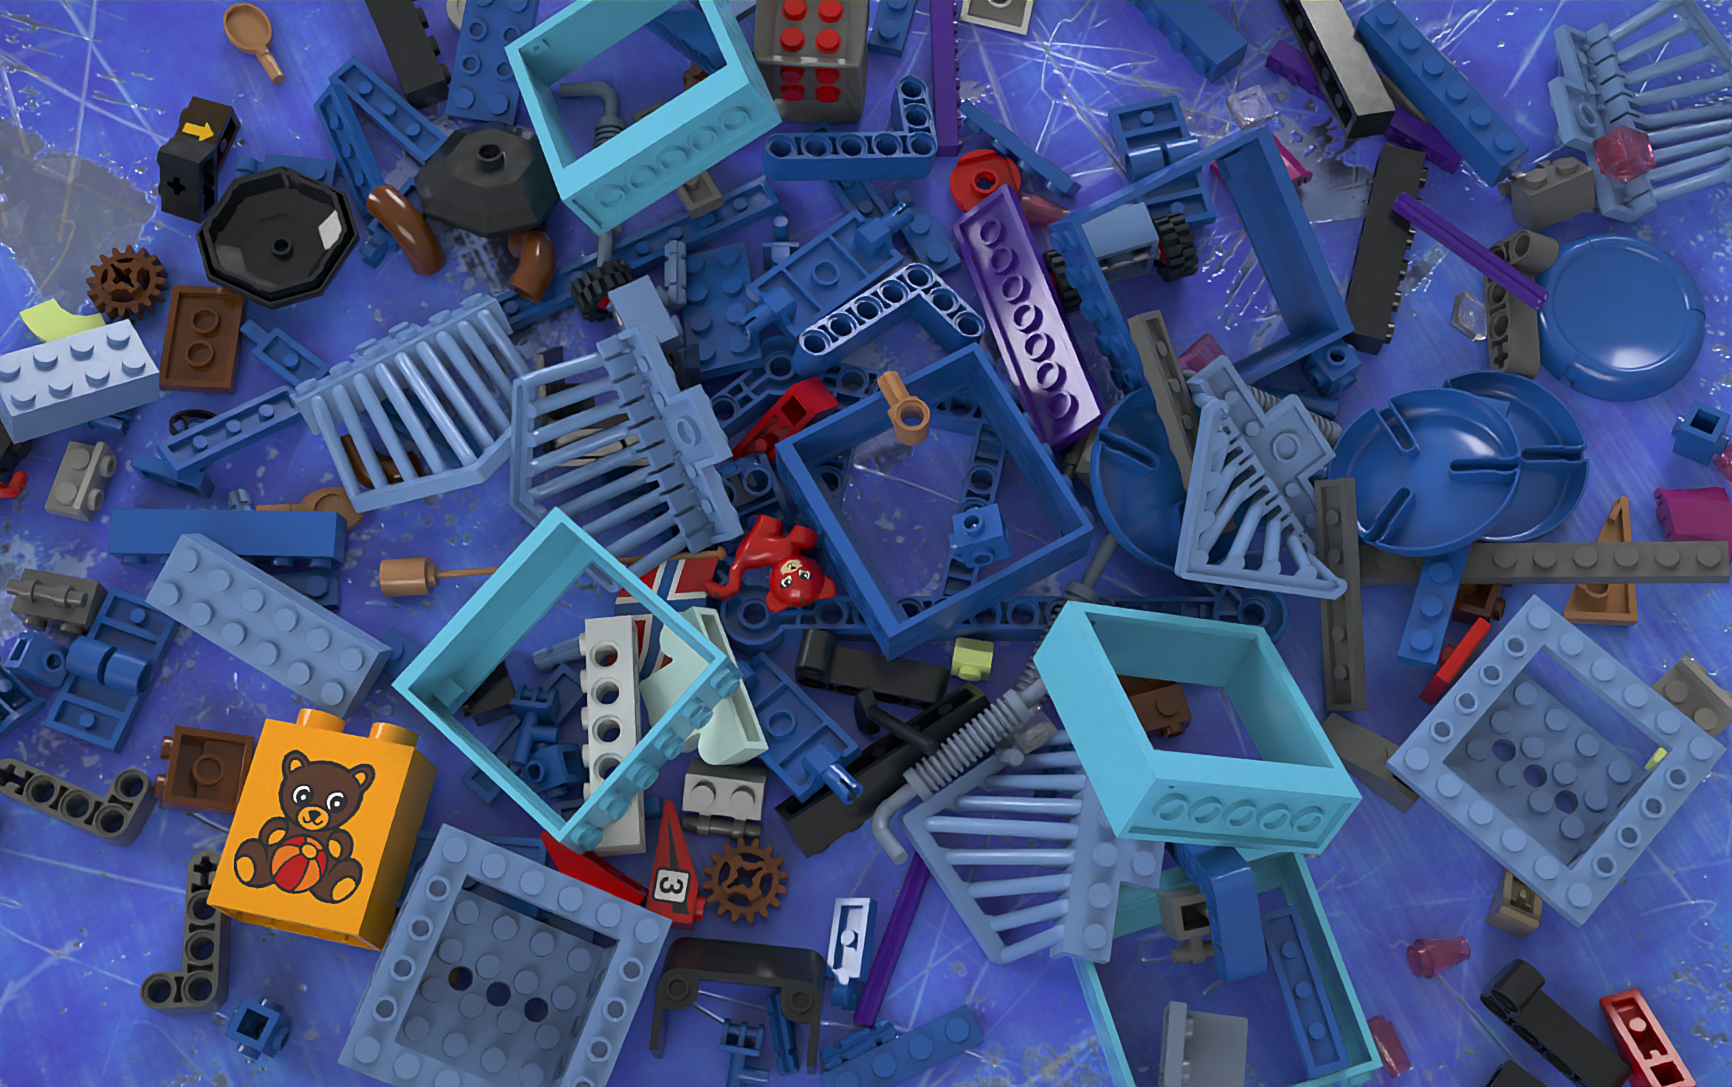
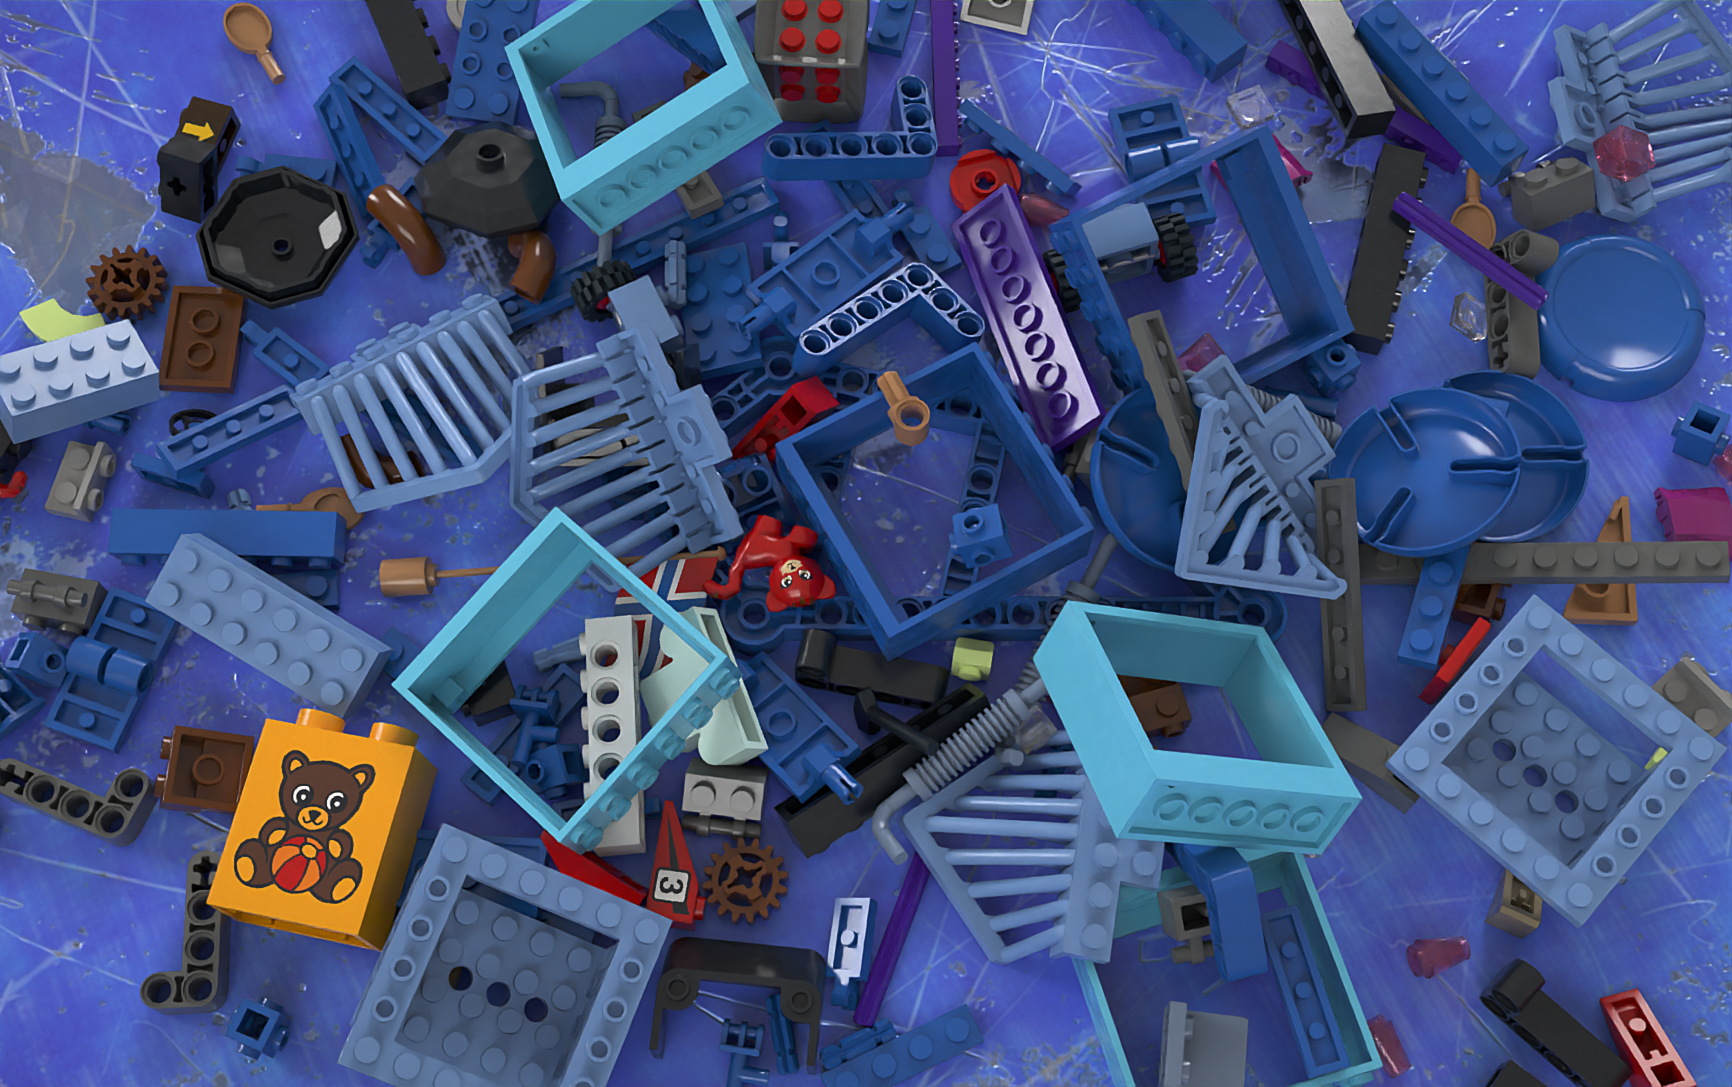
none -> medium nougat piece [1450,168,1496,250]

